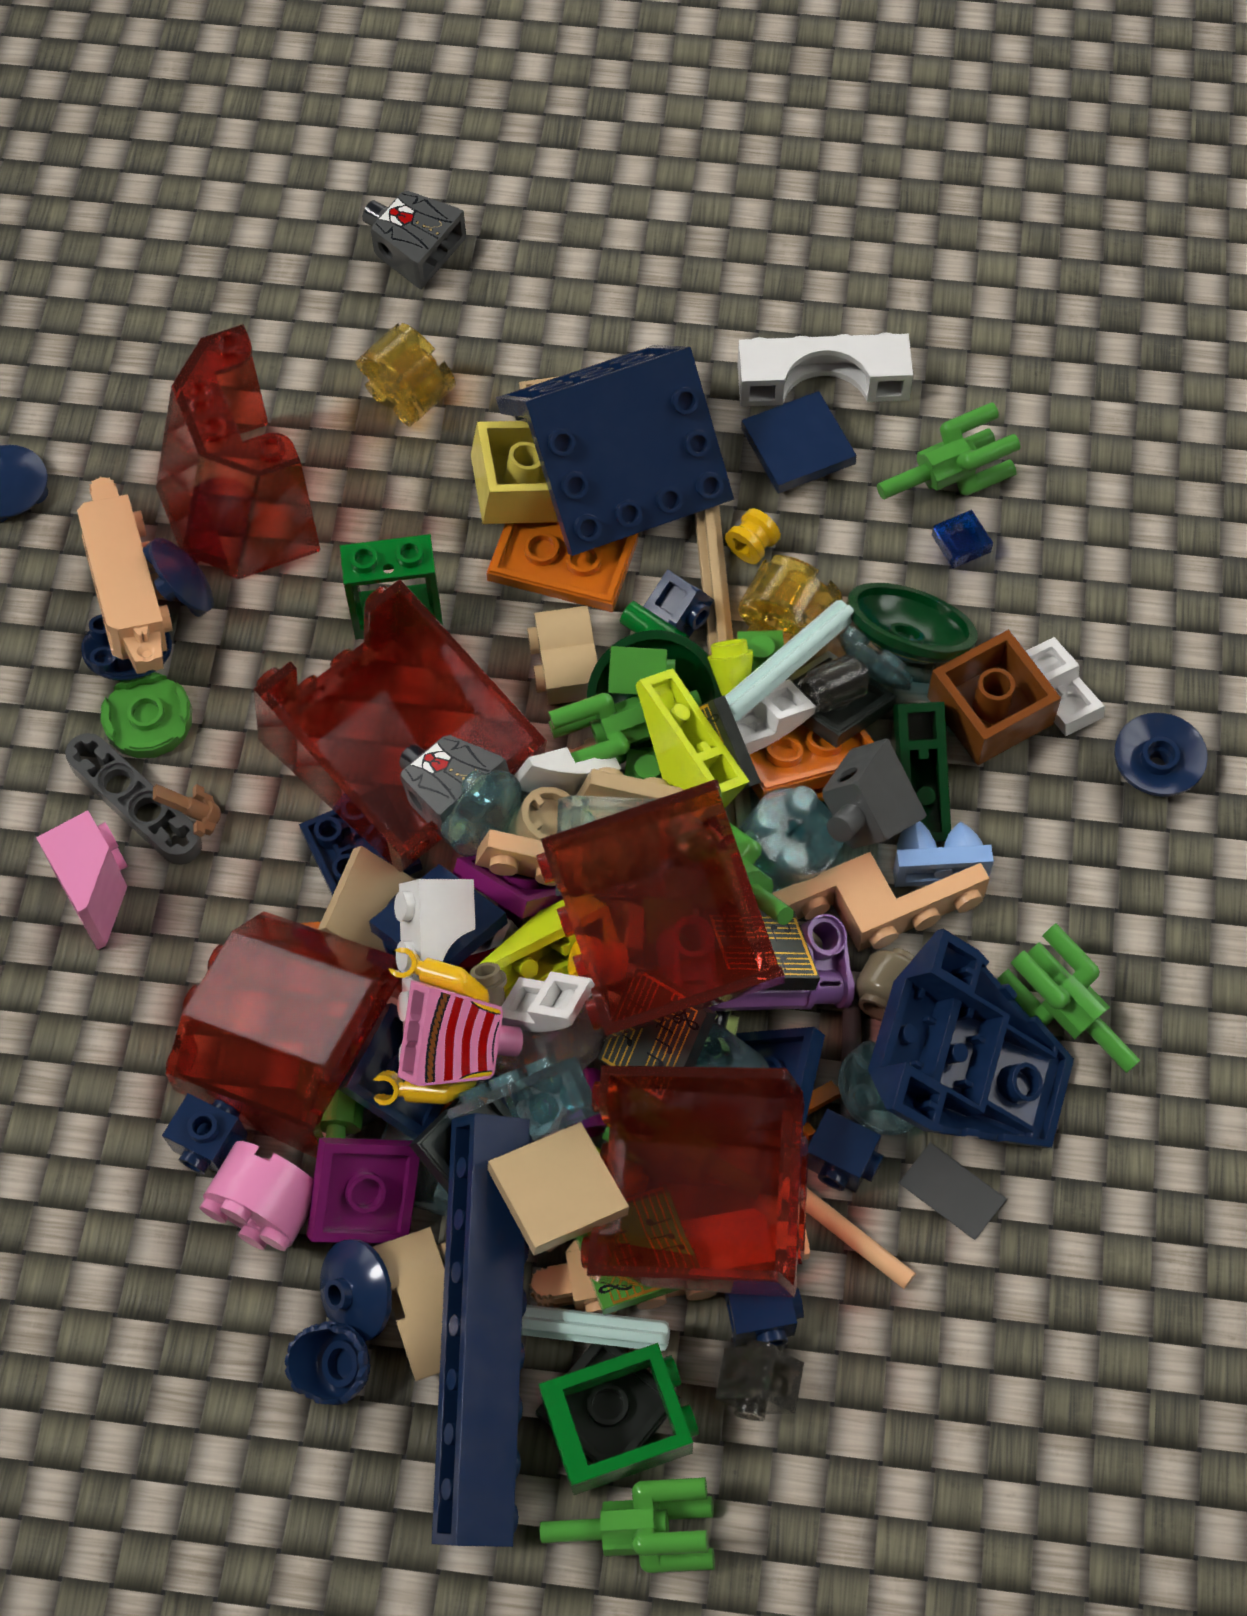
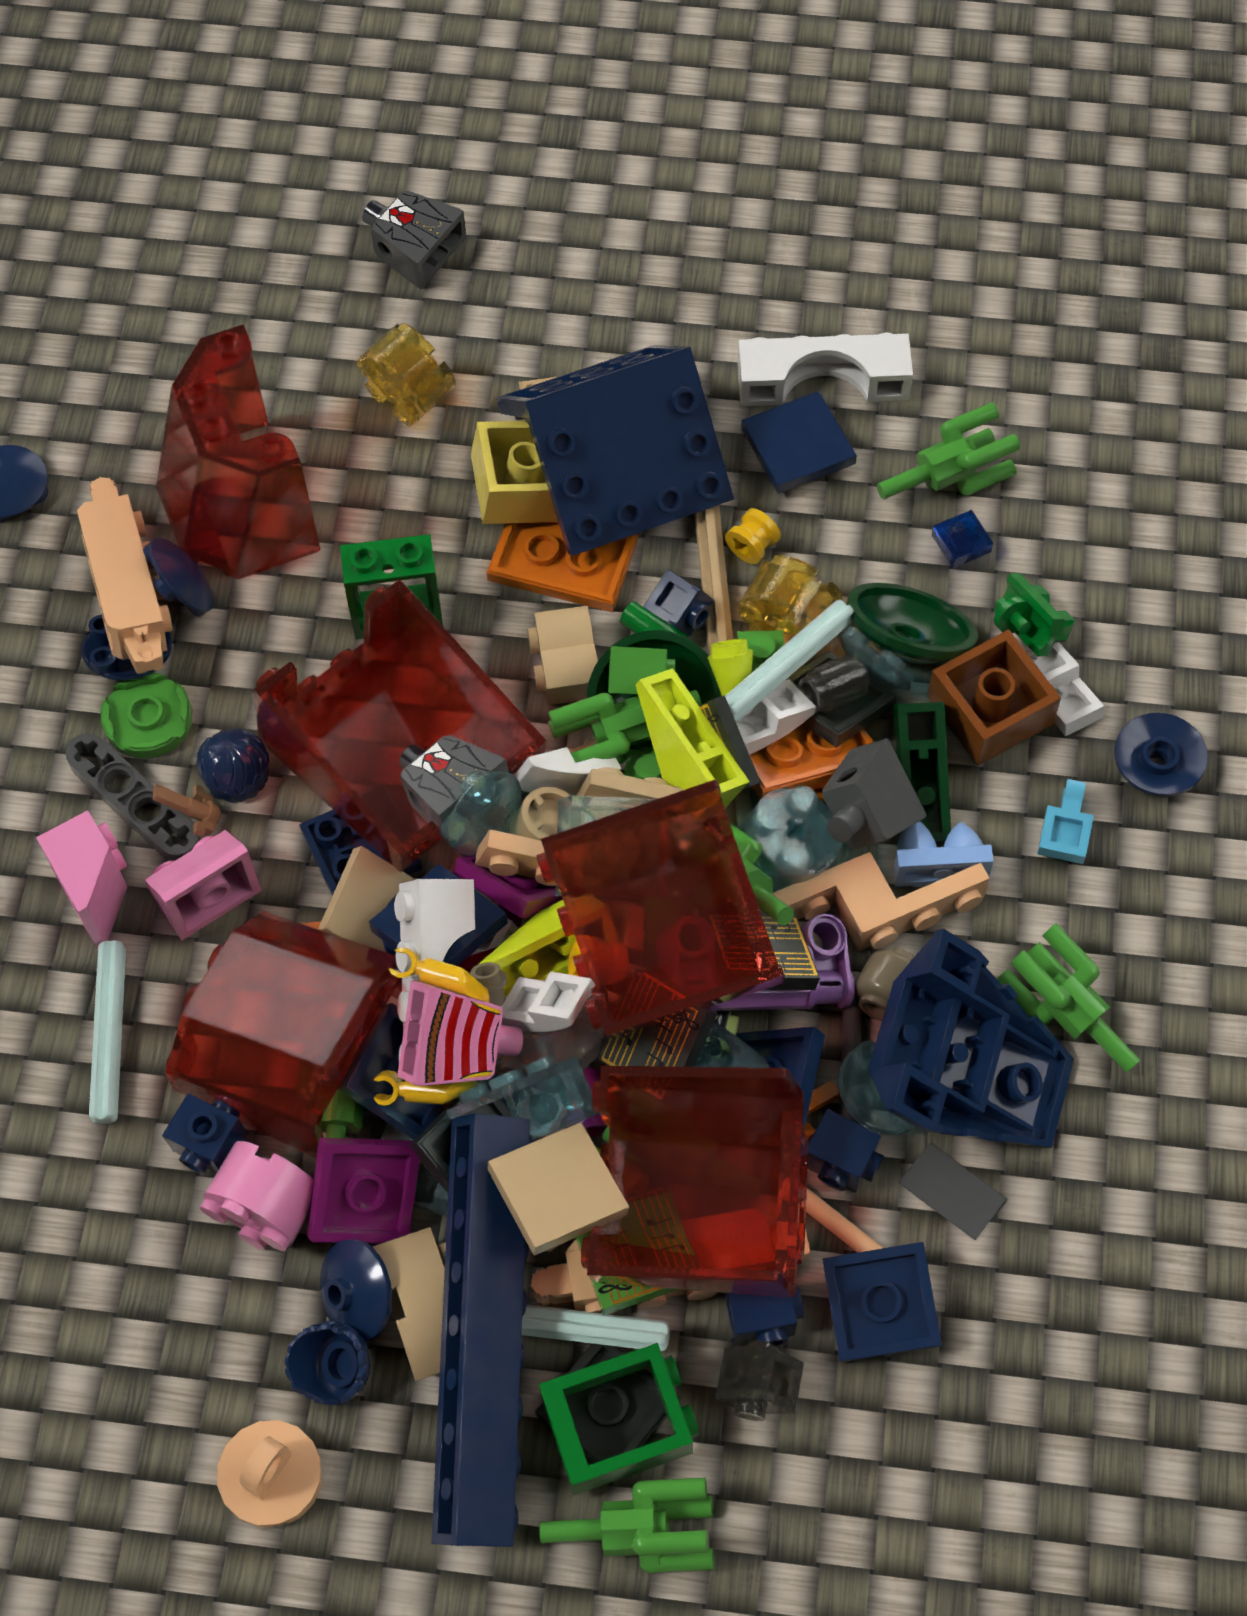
none -> light aqua axle [89,940,126,1124]
none -> bright pink slope [144,830,262,941]
none -> dark blue hair [196,728,270,803]
none -> light nougat tile [217,1420,322,1529]
none -> dark blue plate [822,1242,942,1363]
none -> green hips [994,573,1075,657]
none -> medium azure plate [1037,779,1094,864]

